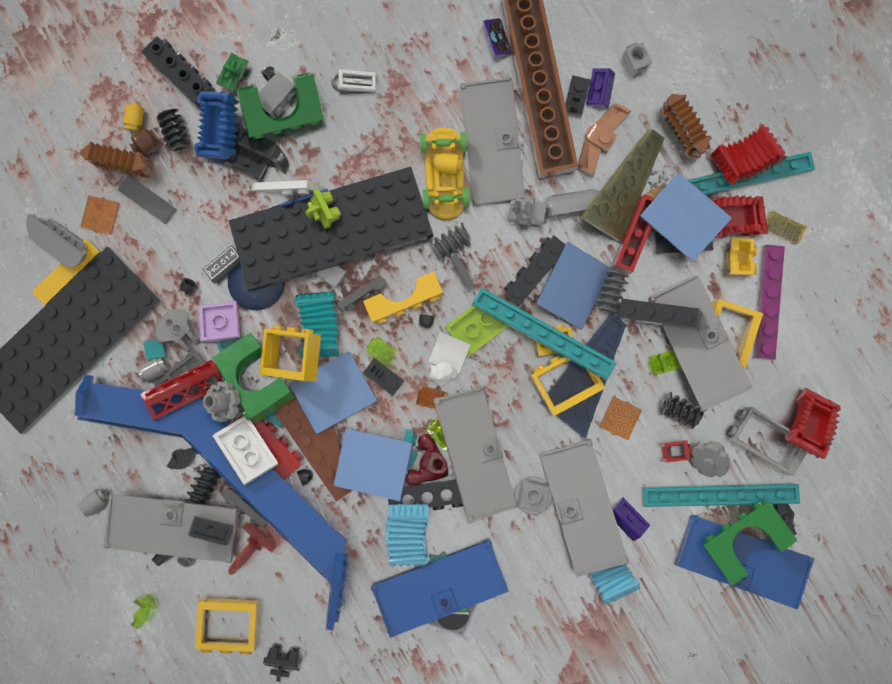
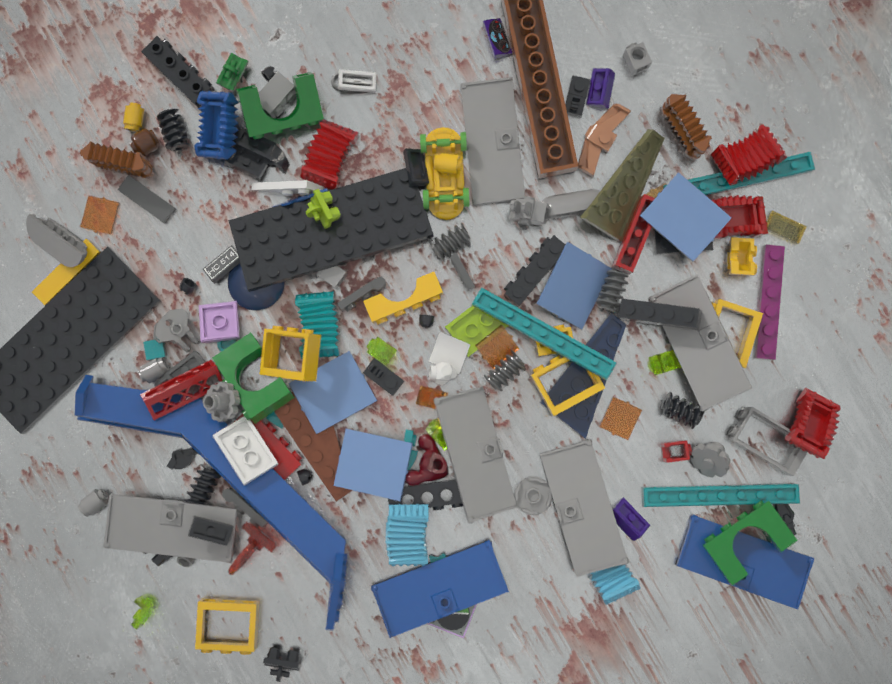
none -> red piece [300,119,359,190]
none -> black tile [403,148,429,186]
none -> clear orange piece [475,325,519,369]
none -> dark grey piece [483,350,526,391]

